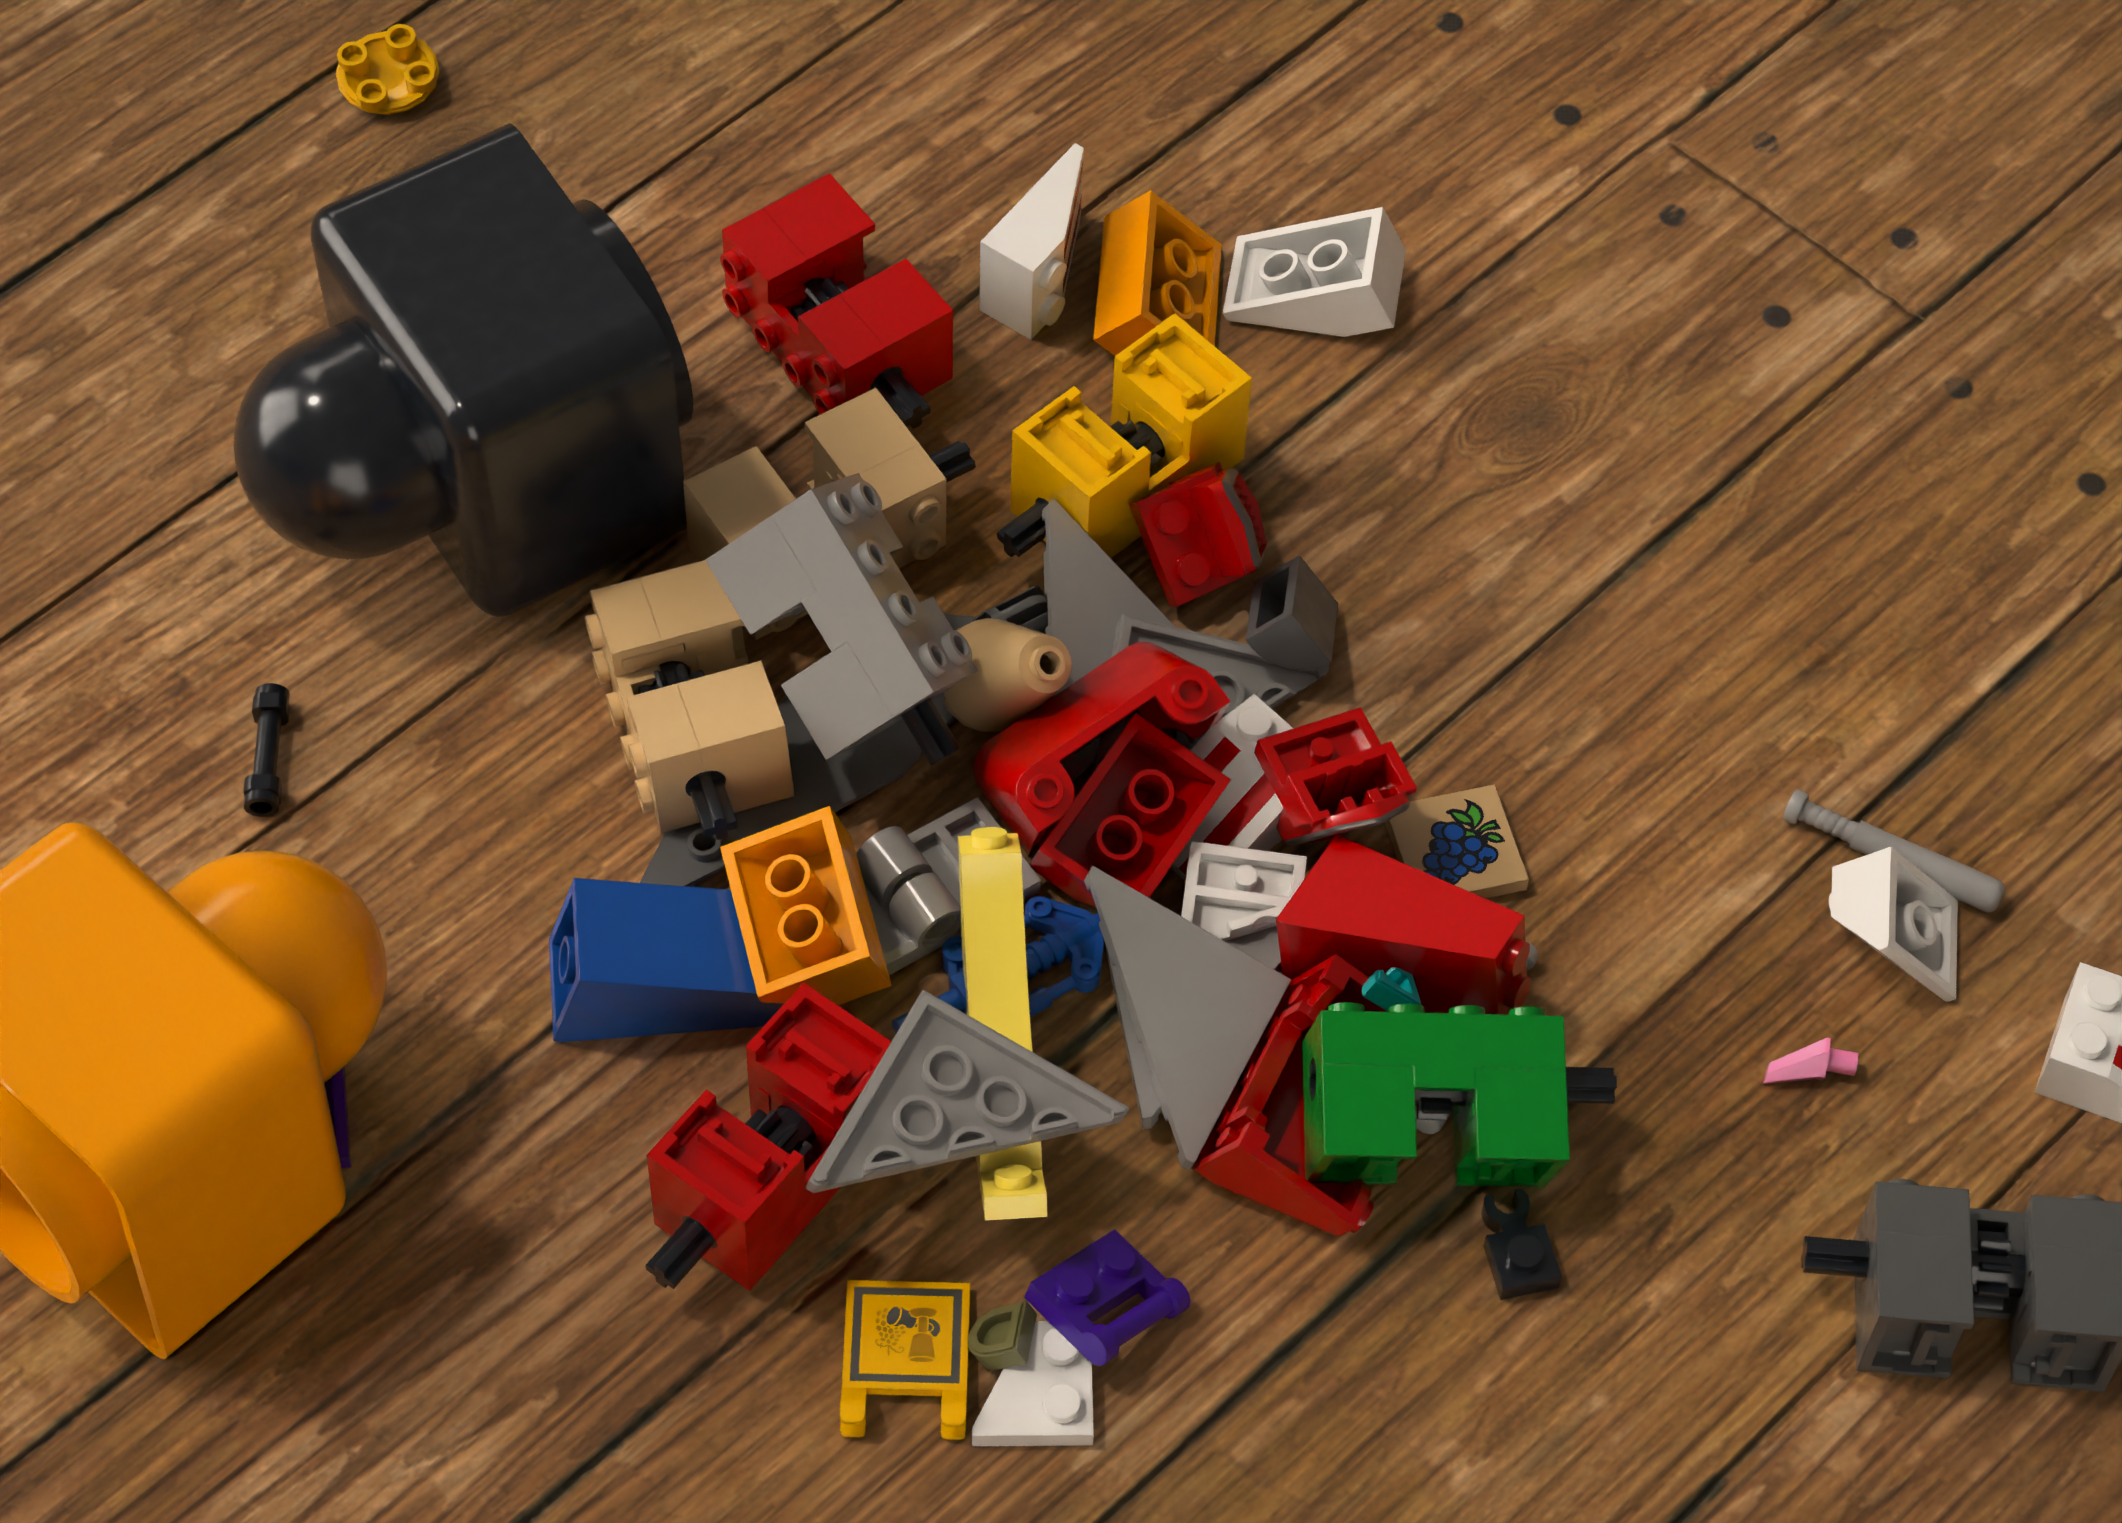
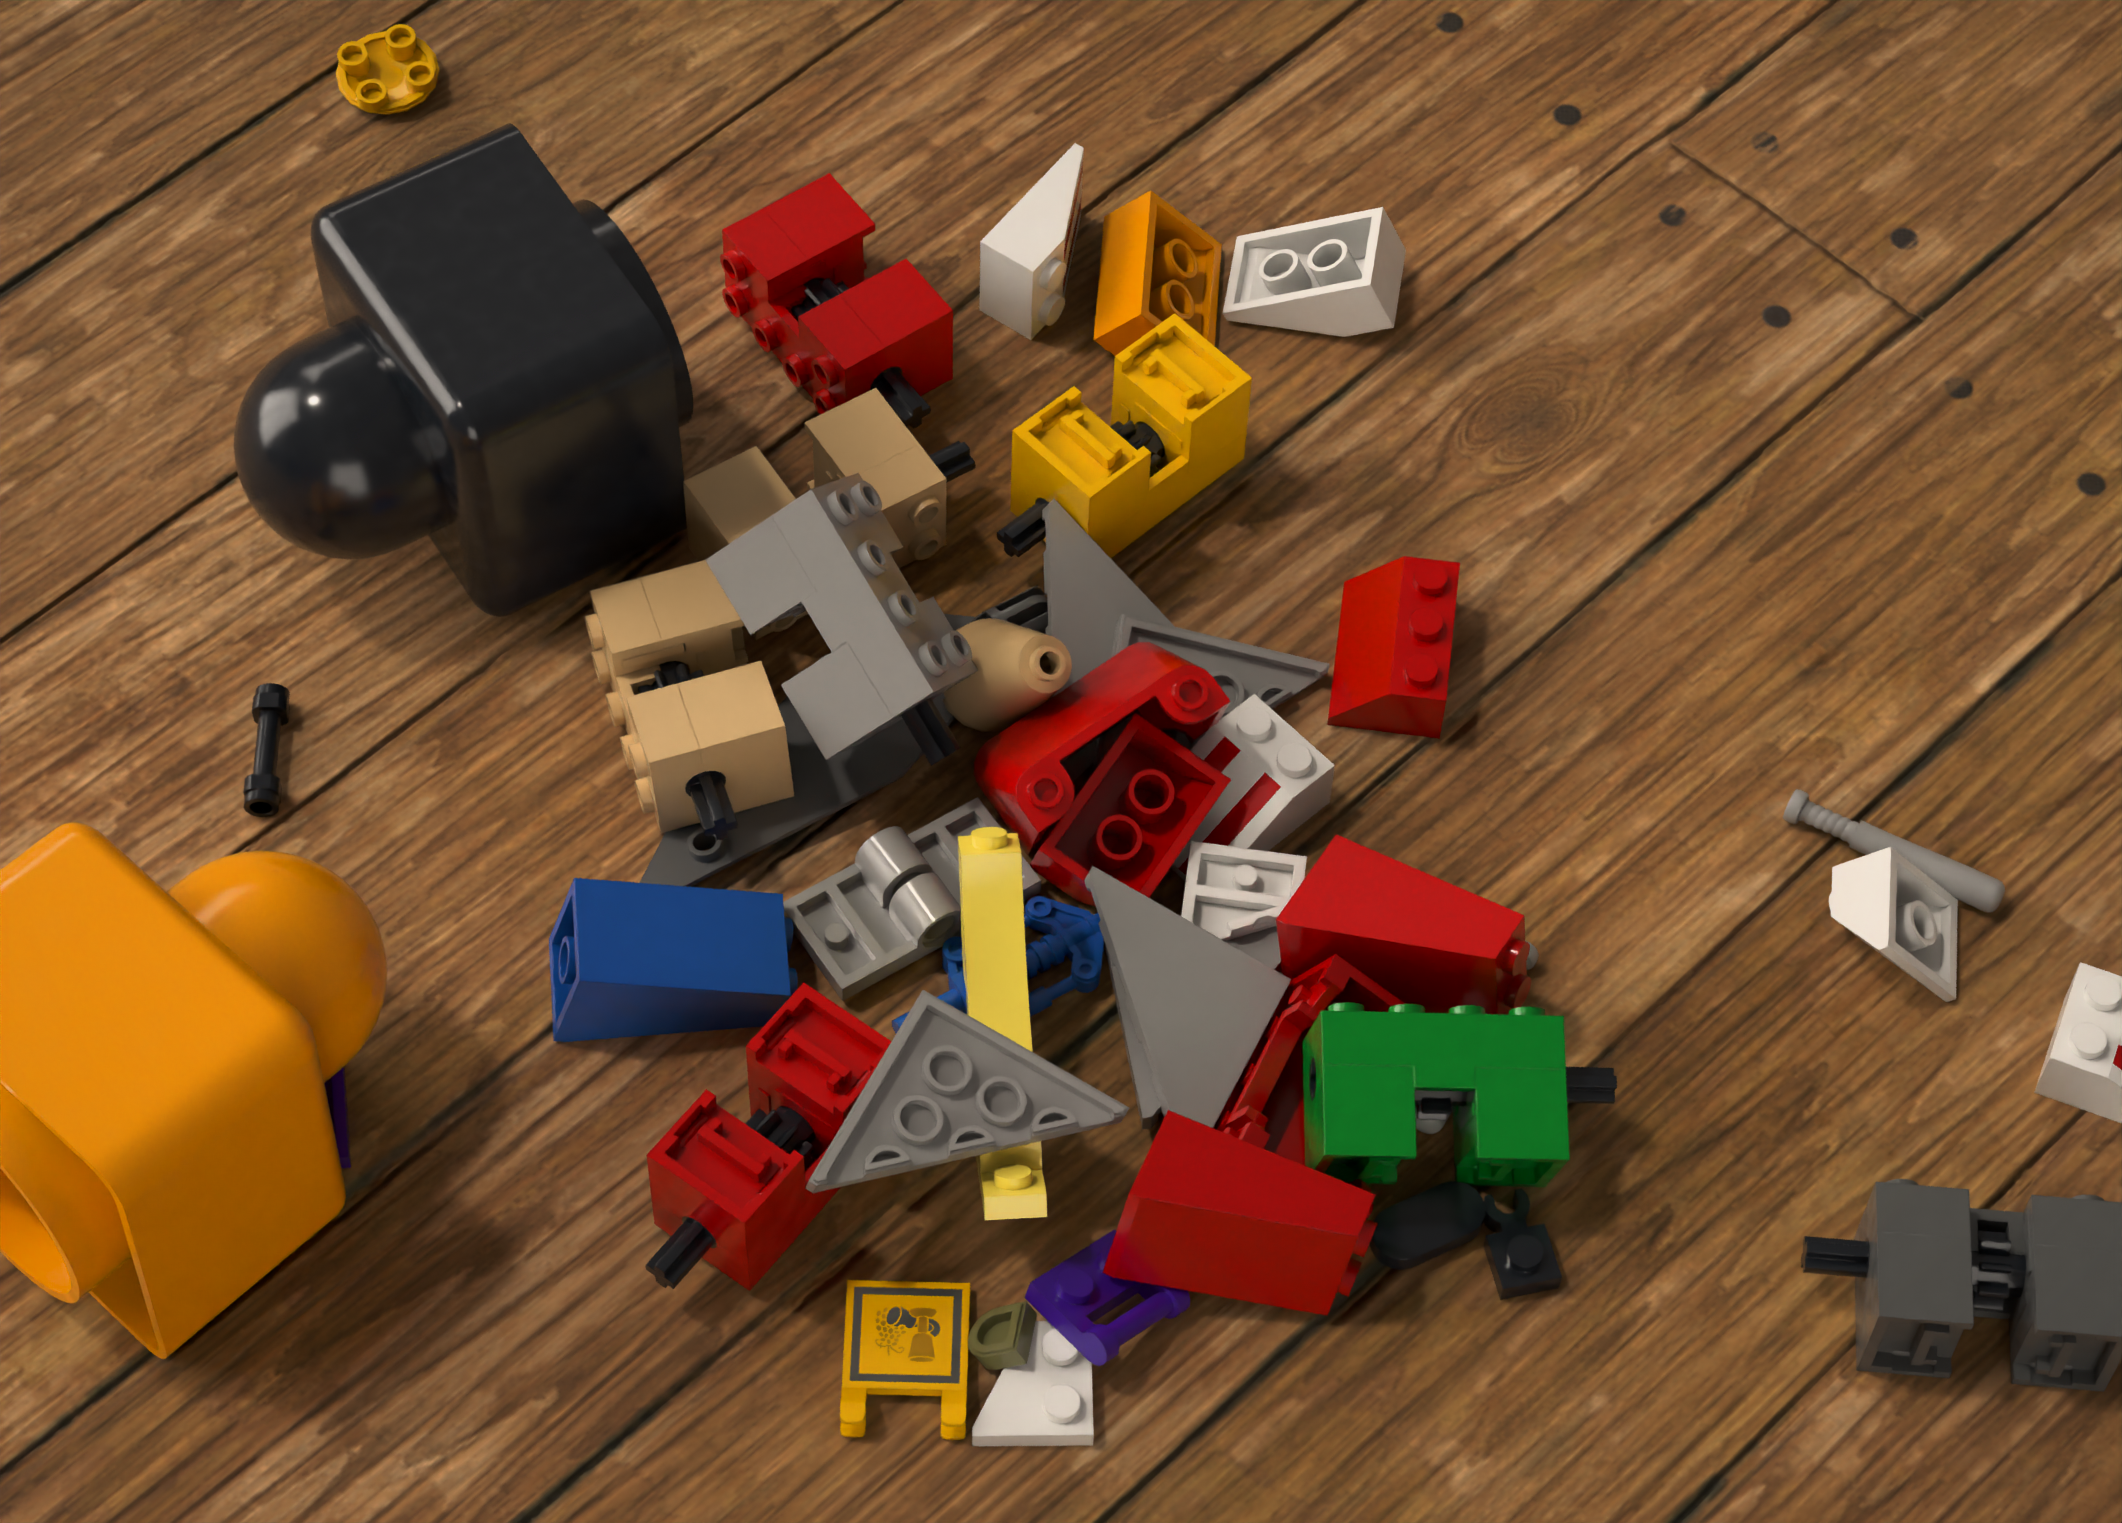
light orange slope [720,806,892,1005] -> none
red piece [1129,462,1267,607] -> none
dark grey brick [1246,555,1338,670] -> none
red piece [1254,707,1417,846] -> none
teal tile [1362,967,1421,1011] -> none
tan tile [1385,785,1529,899] -> none
bright pink bar [1763,1038,1858,1084] -> none
none -> red slope [1102,1110,1378,1316]
none -> red slope [1327,556,1460,739]
none -> black tile [1370,1181,1485,1270]

